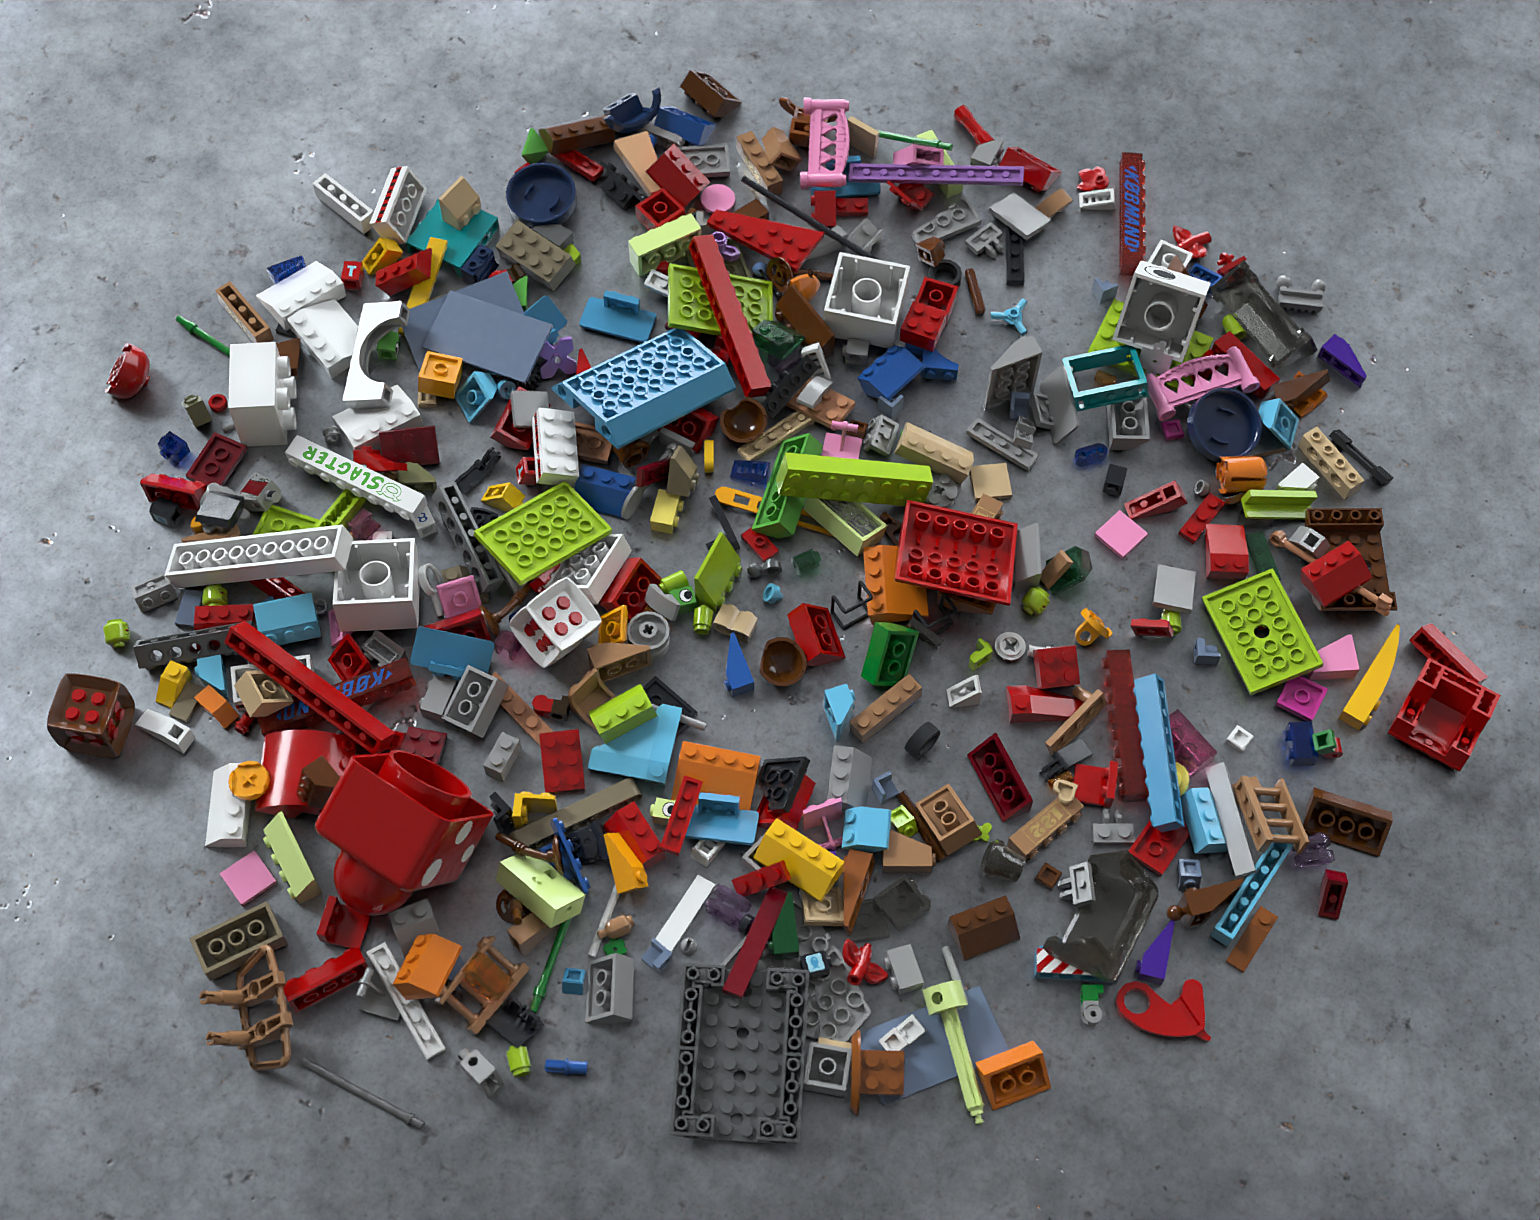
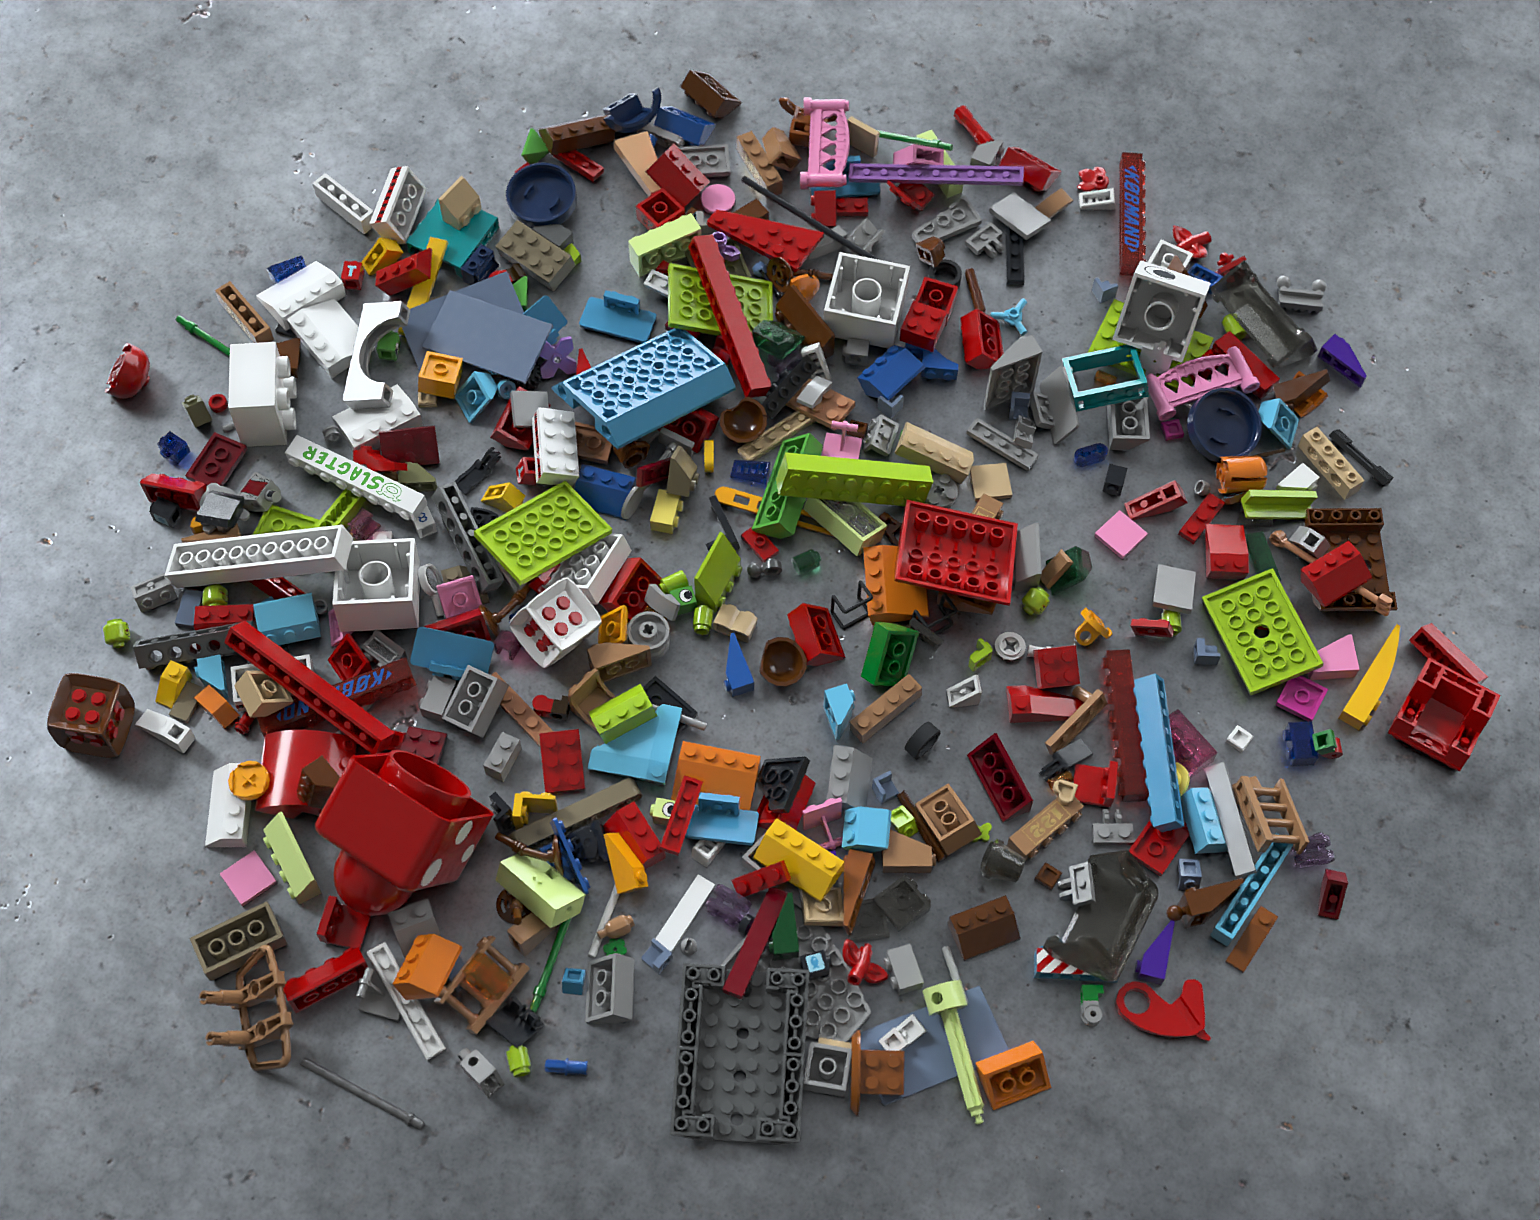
black bracket [600,161,648,210] -> none
medium azure tile [763,583,783,604] -> none
reddish brown slope [1302,787,1393,856] -> none
none -> red slope [960,308,1004,369]

